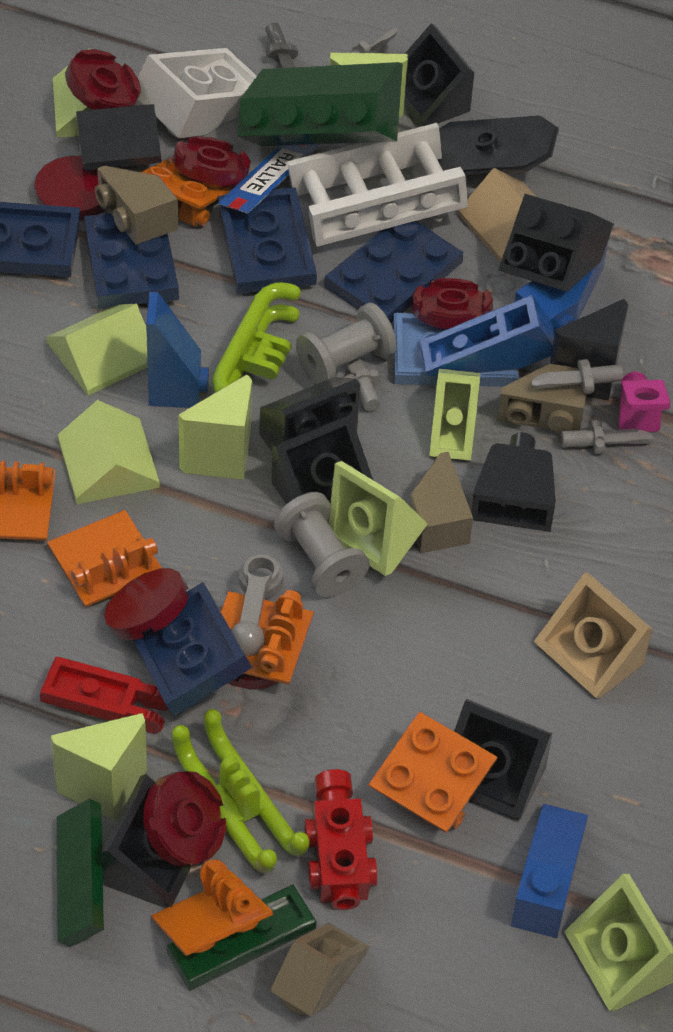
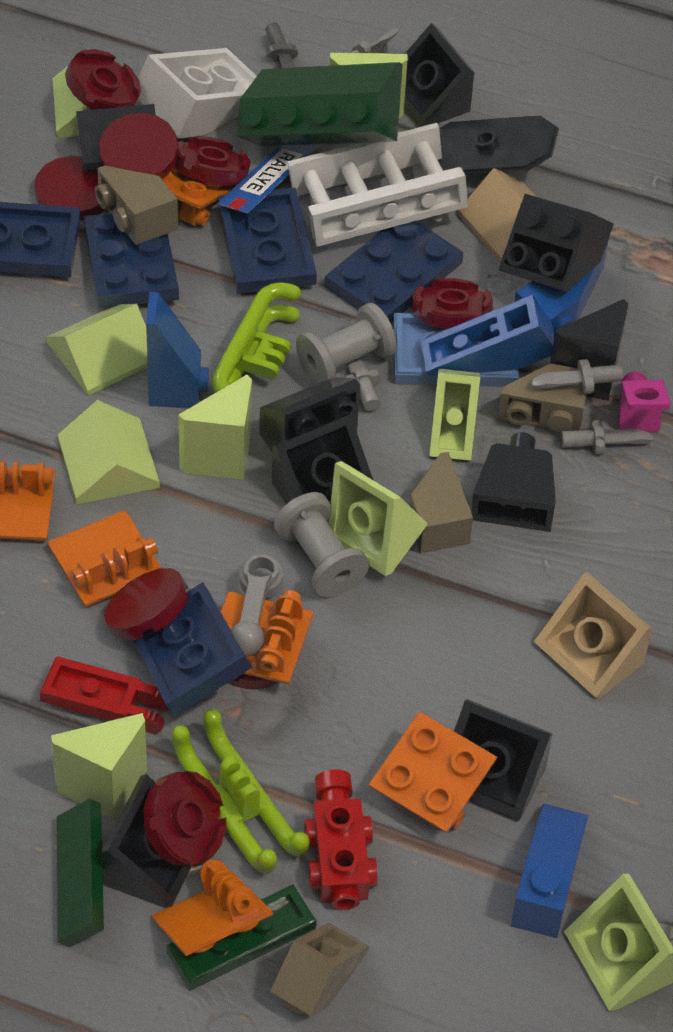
none -> dark red tile [99,113,178,179]

